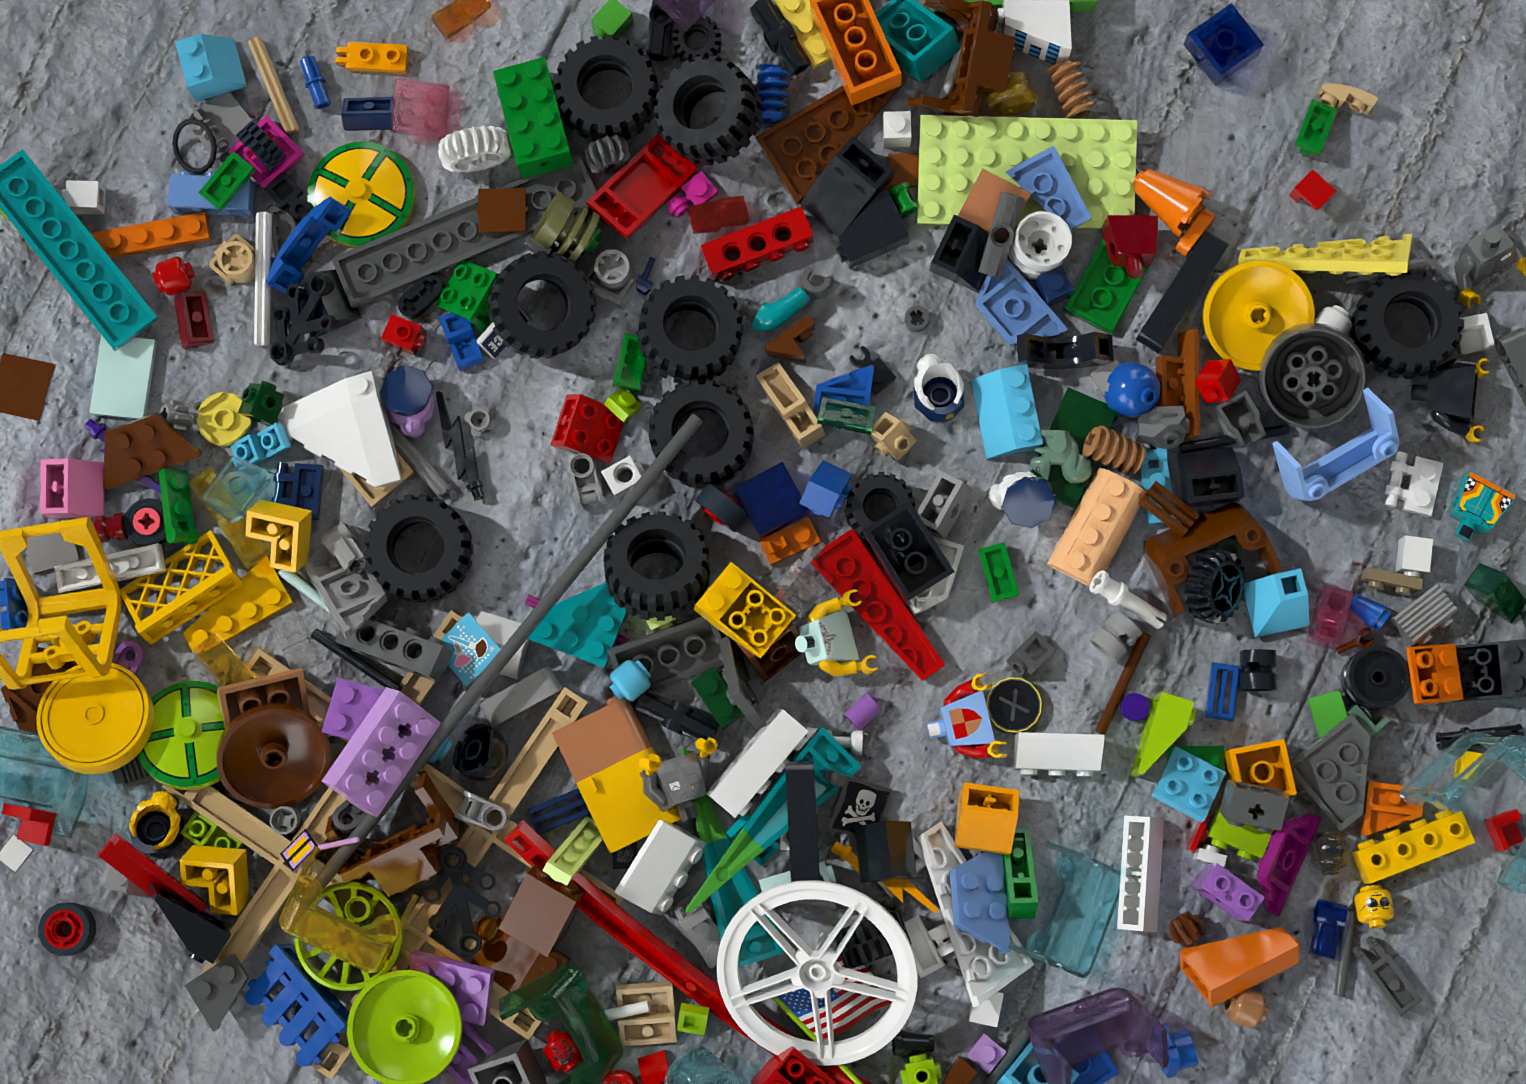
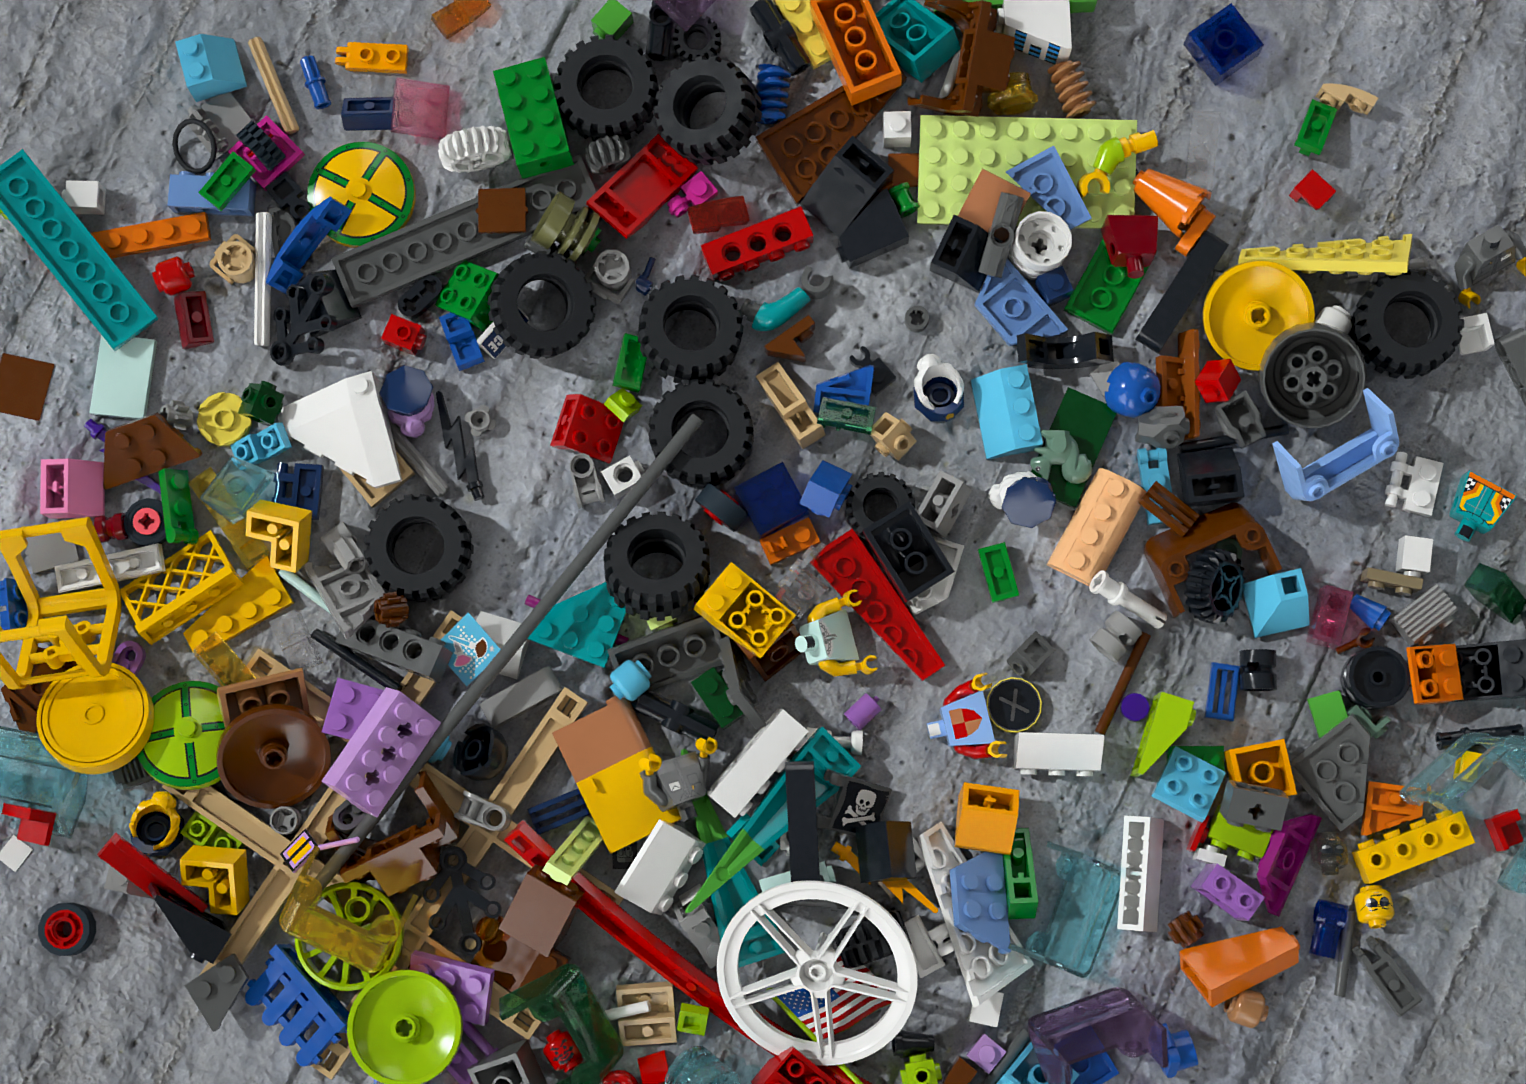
medium nougat piece [1082,426,1146,474] -> none
black torso [1411,358,1490,443] -> none
none -> reddish brown gear [374,592,409,628]
none -> white sticker [679,883,701,906]
none -> yellow piece [1077,130,1158,197]

